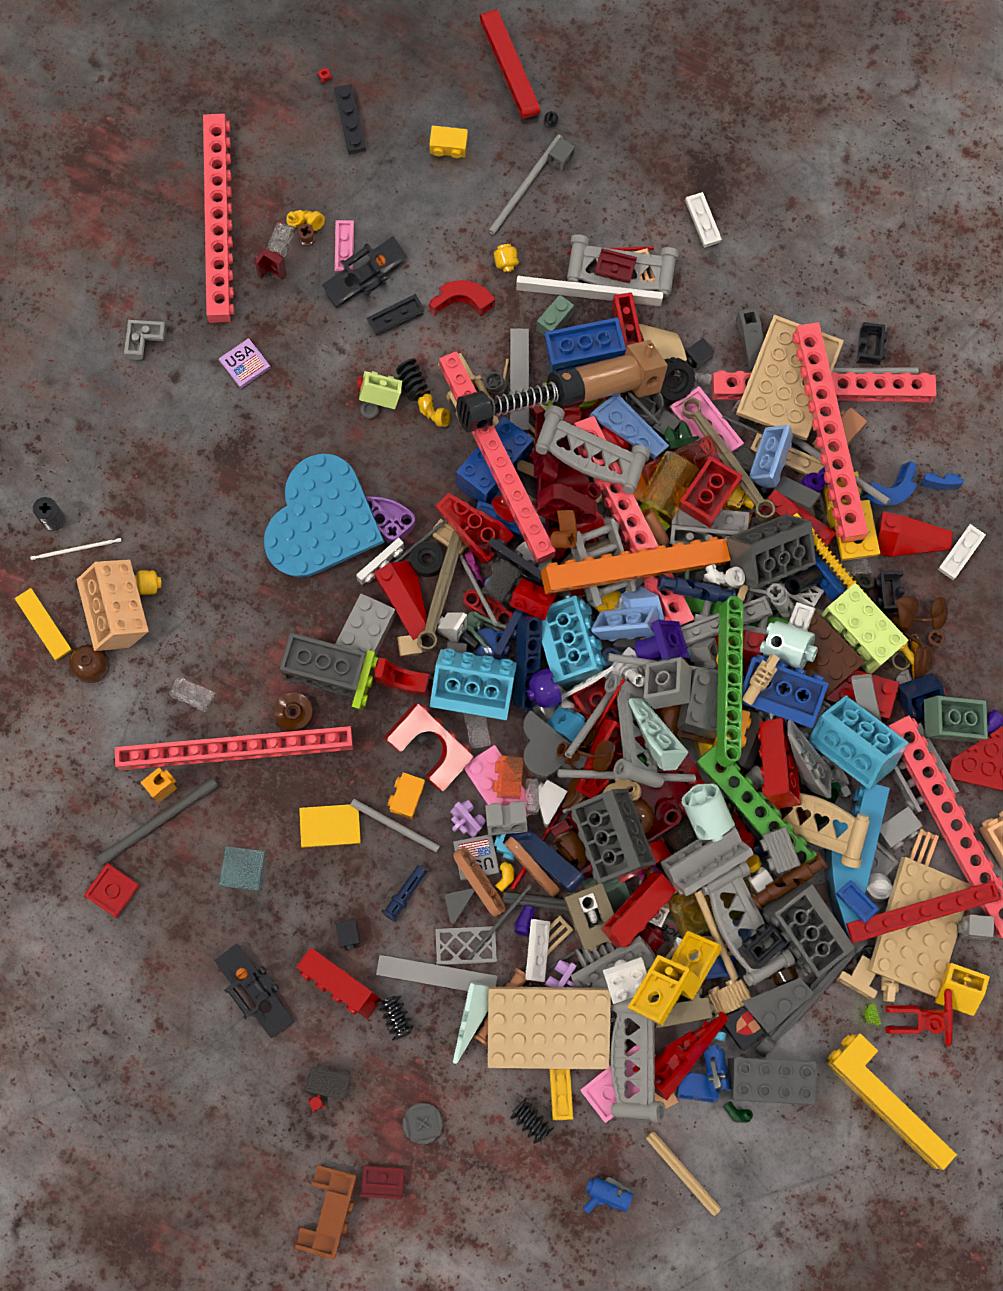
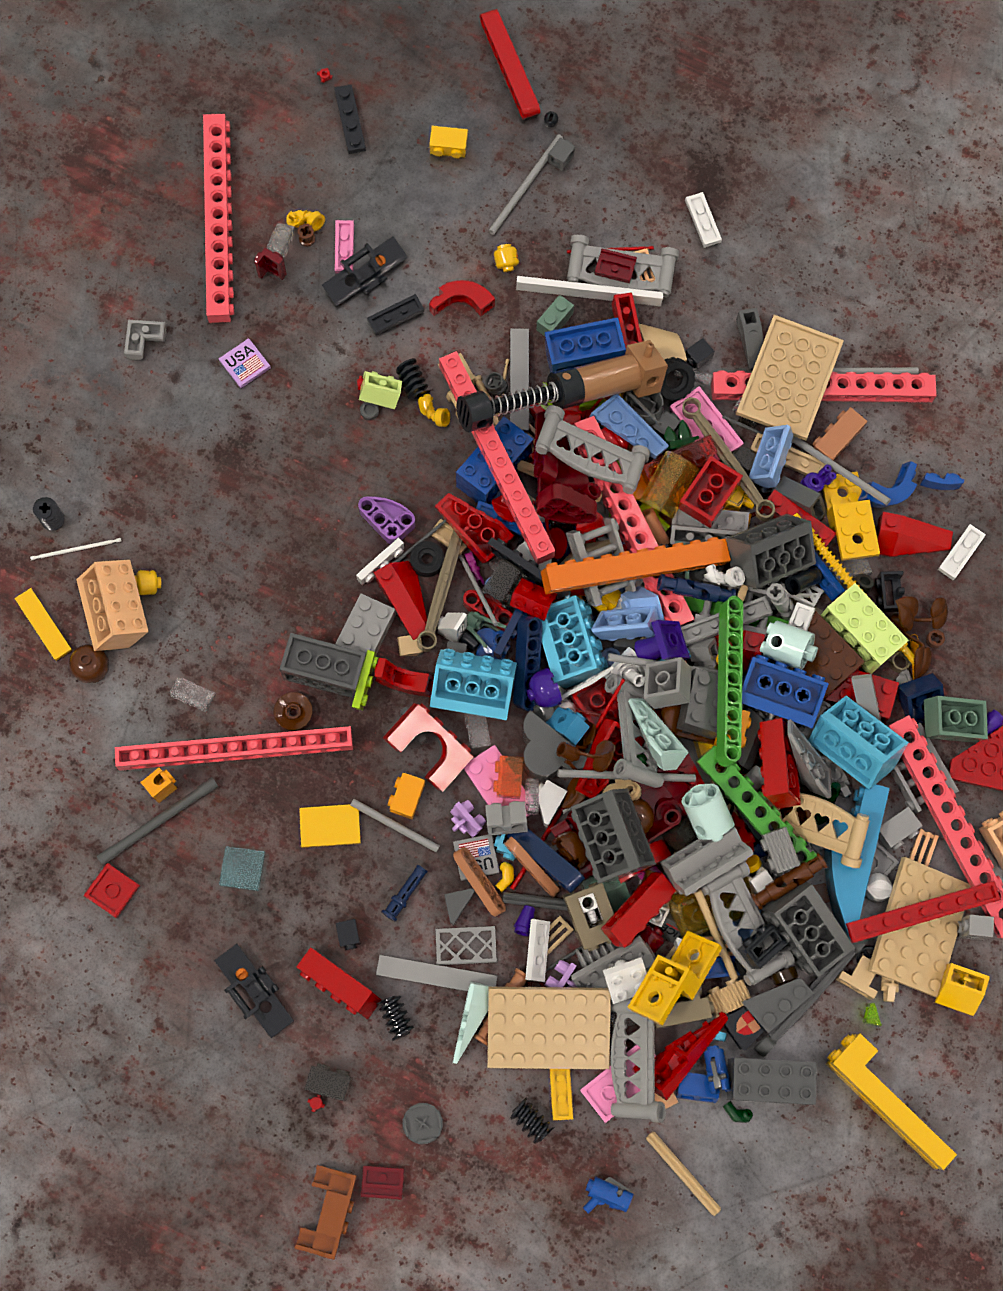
dark azure plate [264,454,385,577] -> none
dark grey piece [467,885,532,960] -> none
dark orange panel [551,510,577,549] -> none
light grey piece [565,692,613,758] -> none
tan hinge [742,654,780,706] -> none
coral brick [792,322,868,543] -> none
blue tile [836,880,880,924] -> none
black window [857,322,888,365] -> none
red piece [885,989,953,1046] -> none

